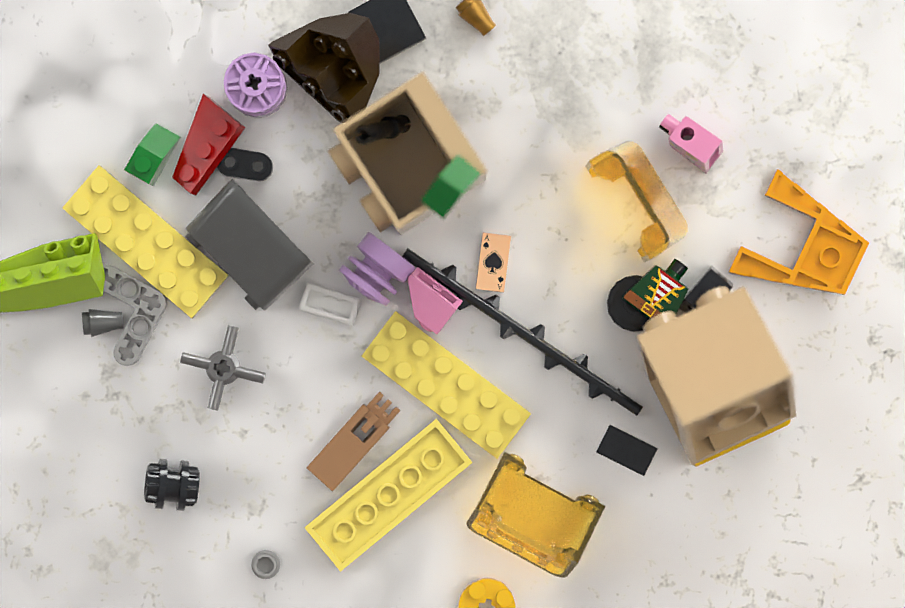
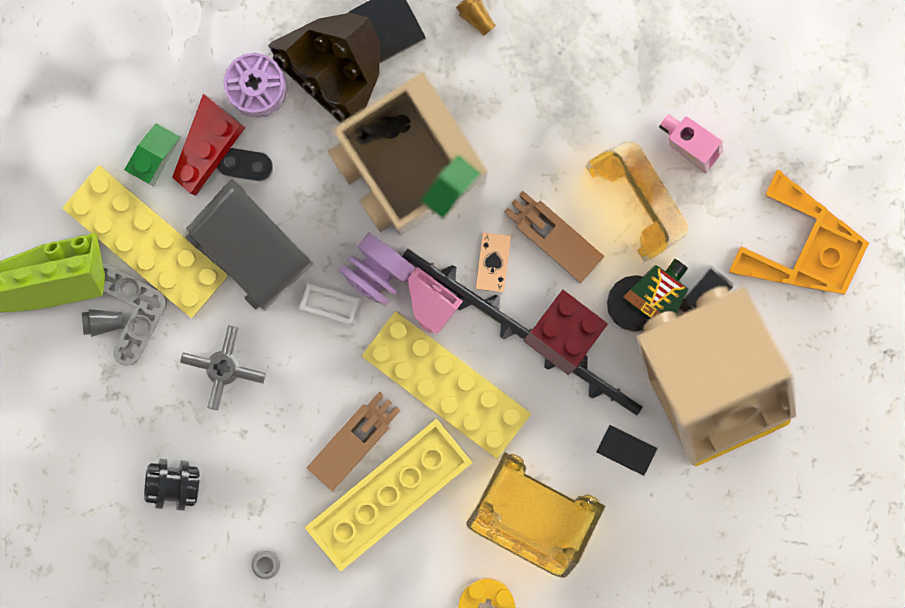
none -> medium nougat hinge [504,191,604,283]
none -> dark red brick [523,289,608,376]

